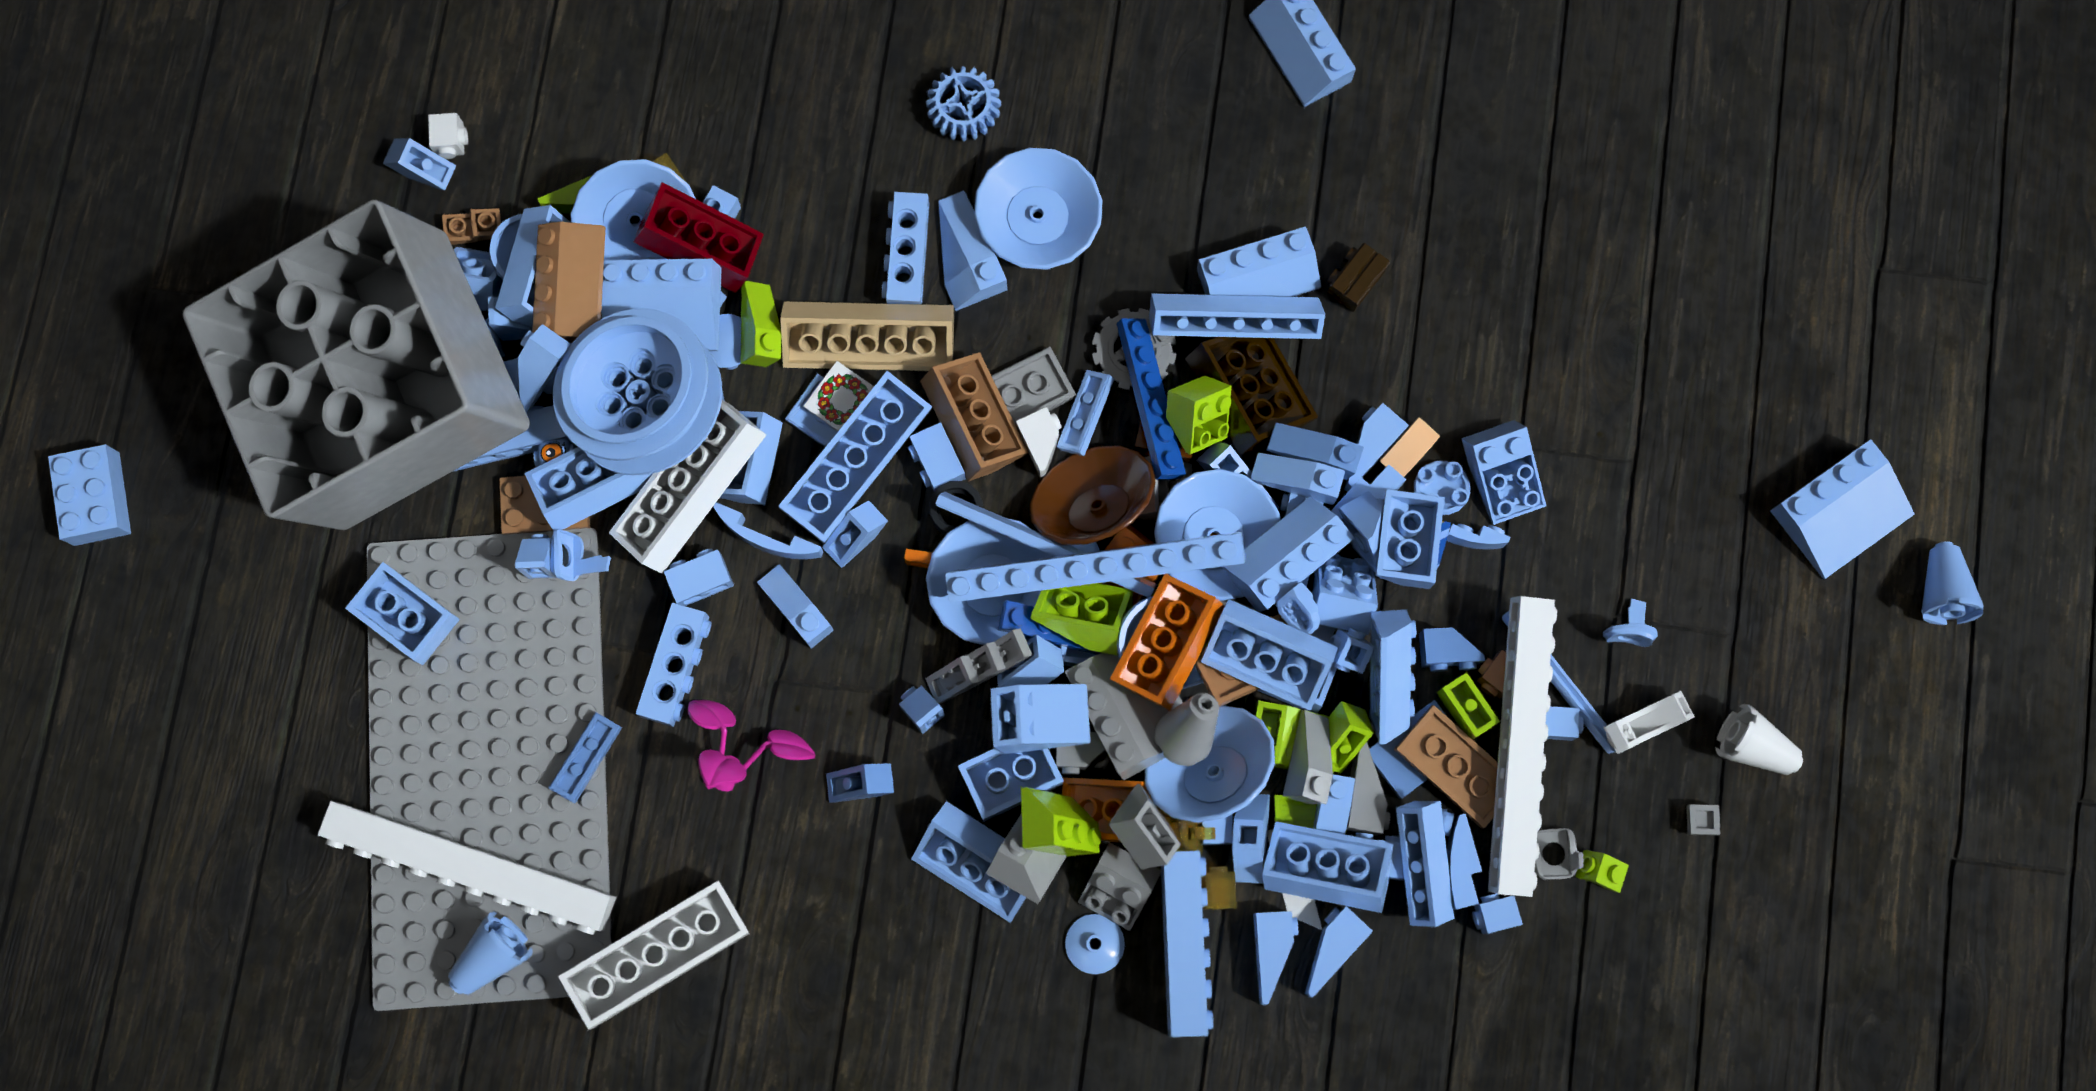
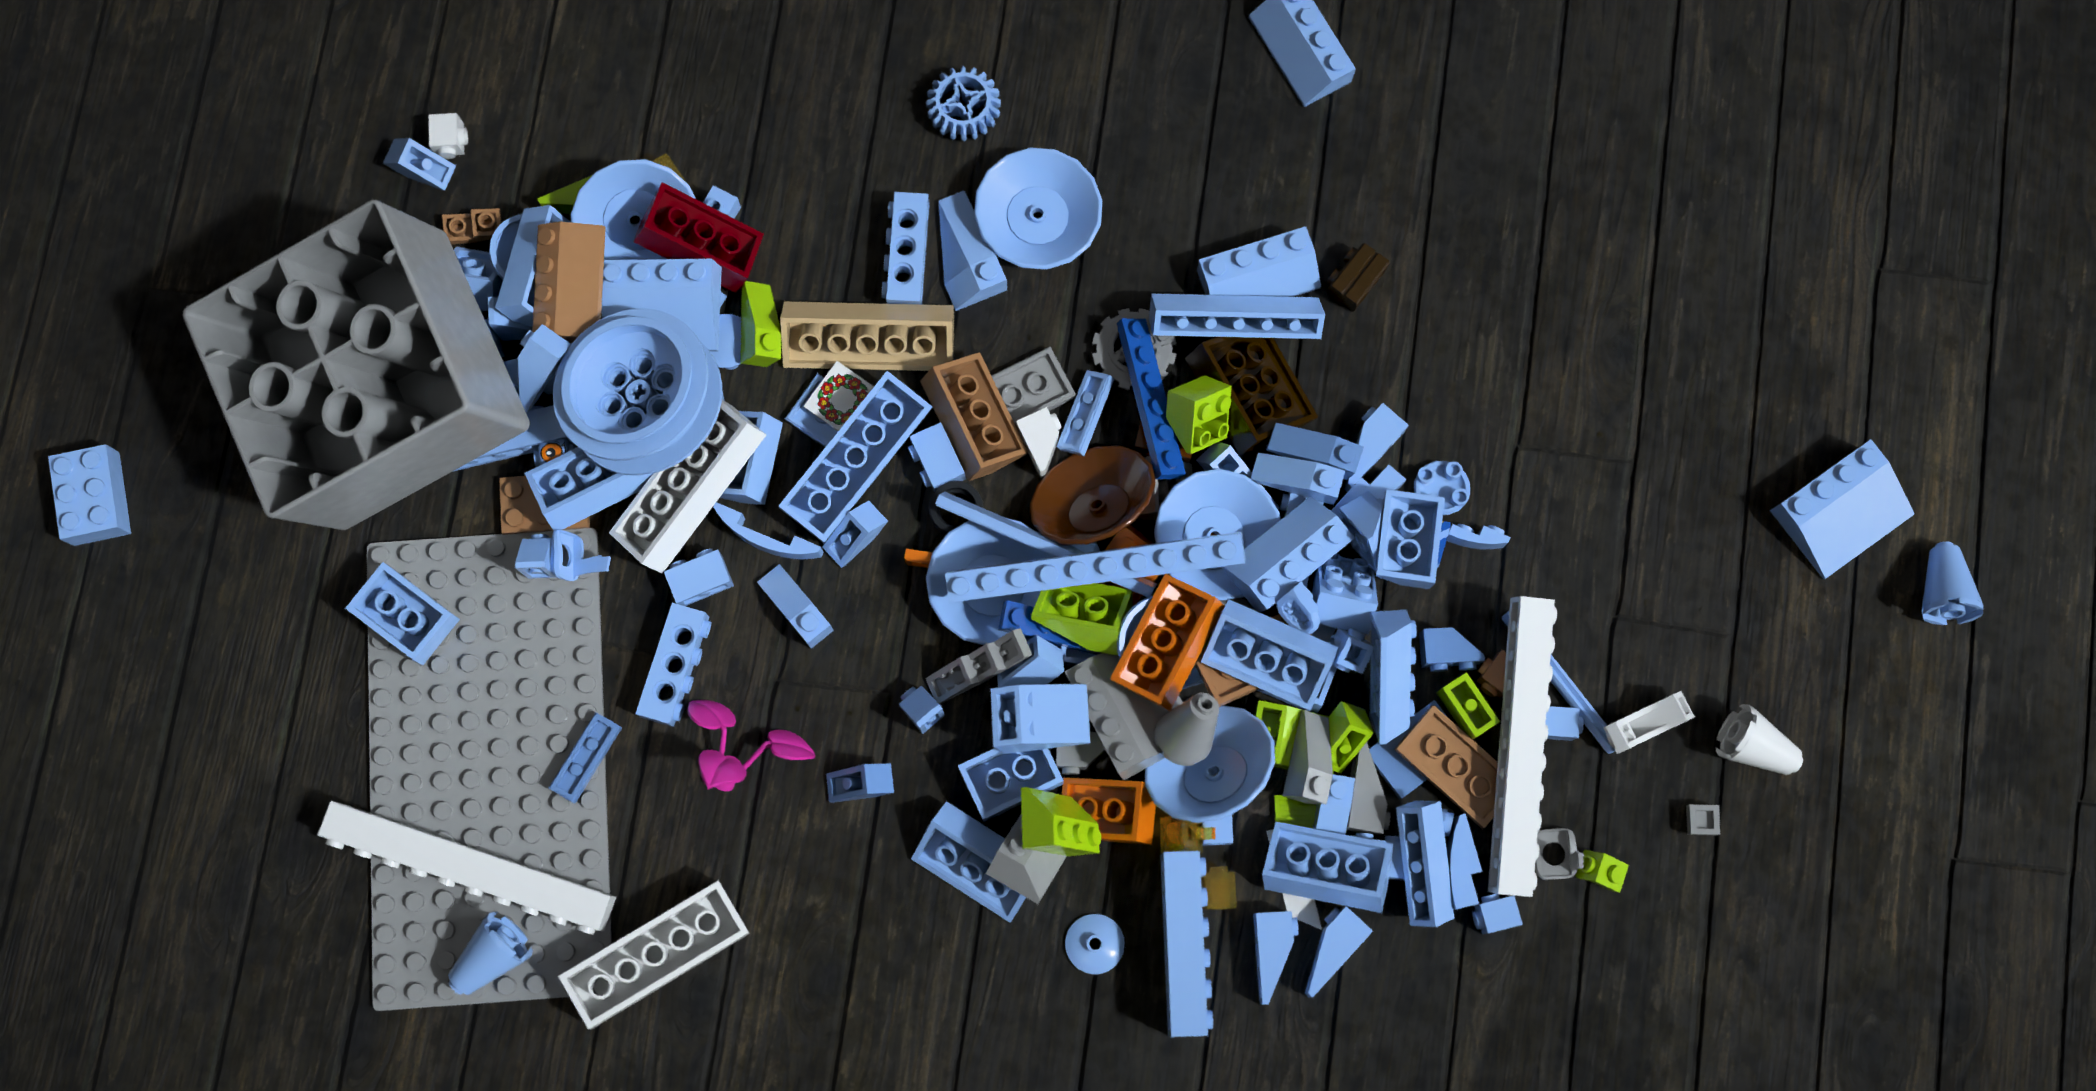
light grey slope [1078,842,1162,931] -> none
light grey slope [1109,784,1181,869] -> none
light blue slope [1232,794,1270,884] -> none
light nougat slope [1380,417,1440,477] -> none
light blue slope [1461,420,1546,525] -> none
light blue piece [1603,598,1658,647] -> none

